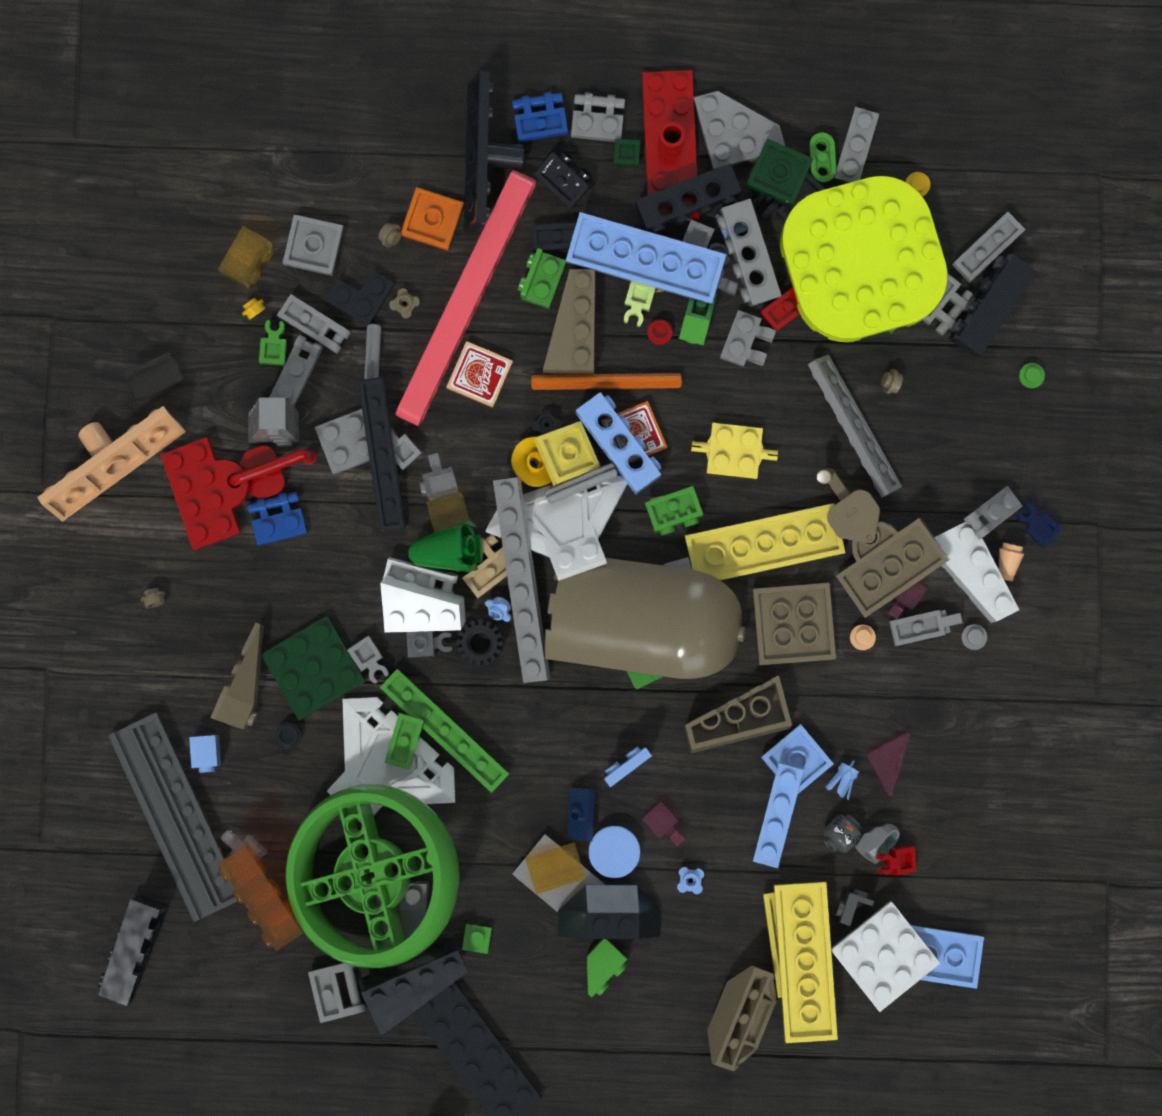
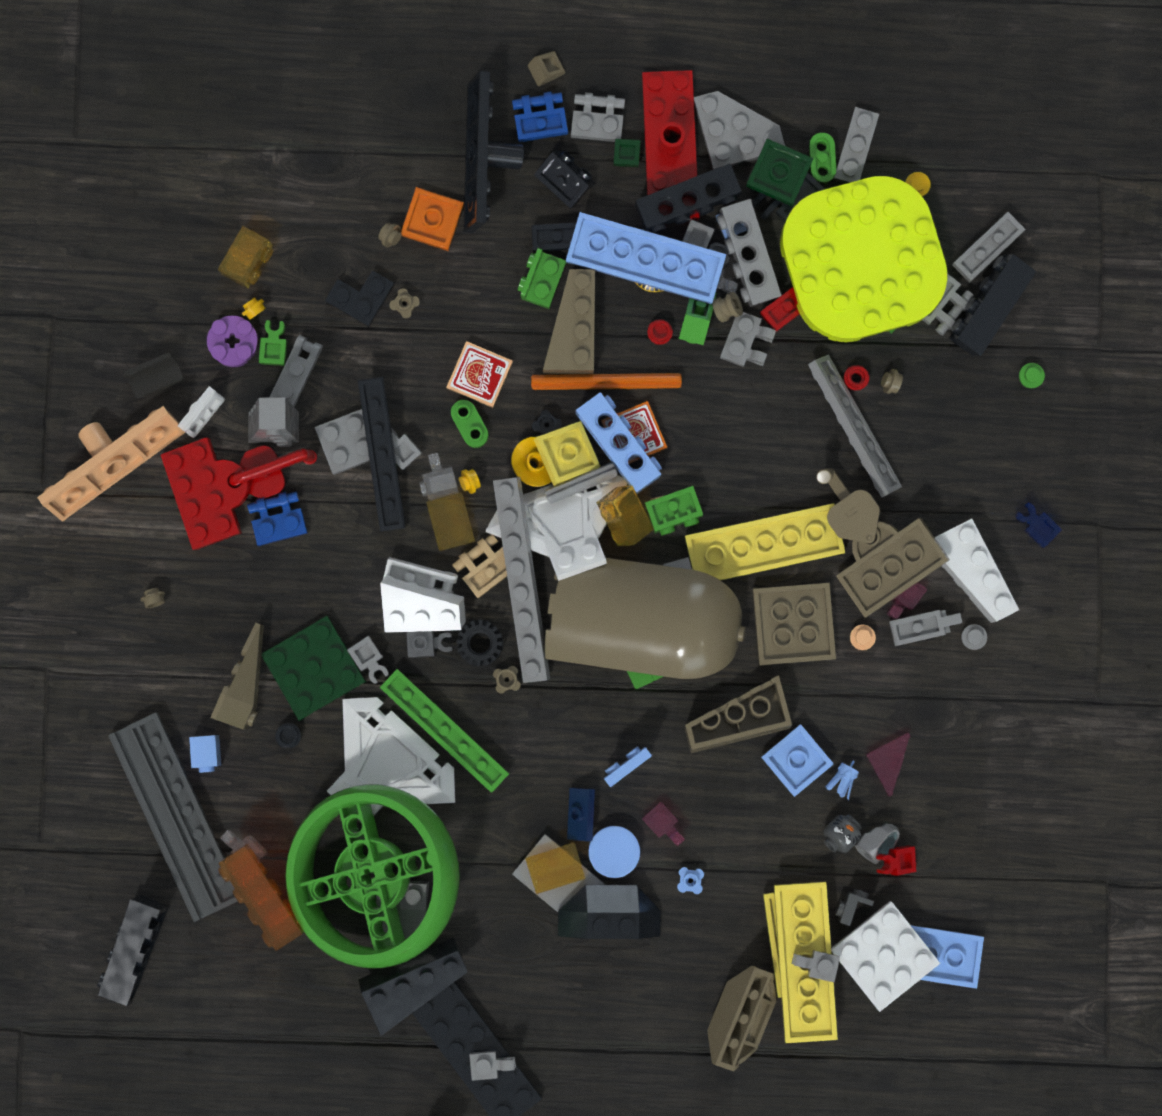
light grey plate [277,294,351,354] -> none
light grey plate [283,215,344,276] -> none
light grey plate [308,962,366,1023] -> none
light grey axle [364,324,381,379] -> none
bright green plate [384,713,425,770] -> none
coral beam [396,169,536,426] -> none
green cone [408,520,483,572] -> none
bright green plate [462,923,492,954] -> none
light blue plate [485,597,511,622] -> none
bright green slope [587,939,627,997] -> none
yellowish green plate [624,281,656,327] -> none
light yellow plate [691,423,778,479] -> none
light blue plate [753,762,804,868] -> none
light grey plate [964,486,1022,539] -> none
light nougat cone [998,542,1024,581] -> none
none -> white plate [178,386,225,439]
none -> medium lavender plate [207,316,259,367]
none -> bright green plate [451,400,489,448]
none -> yellow plate [459,469,481,494]
none -> light grey plate [469,1050,516,1081]
none -> dark tan plate [493,666,521,694]
none -> dark tan slope [528,51,566,86]
none -> clear yellow brick [596,485,654,546]
none -> dark tan wheel [713,292,743,323]
none -> light grey plate [791,950,840,982]
none -> red plate [844,365,869,391]

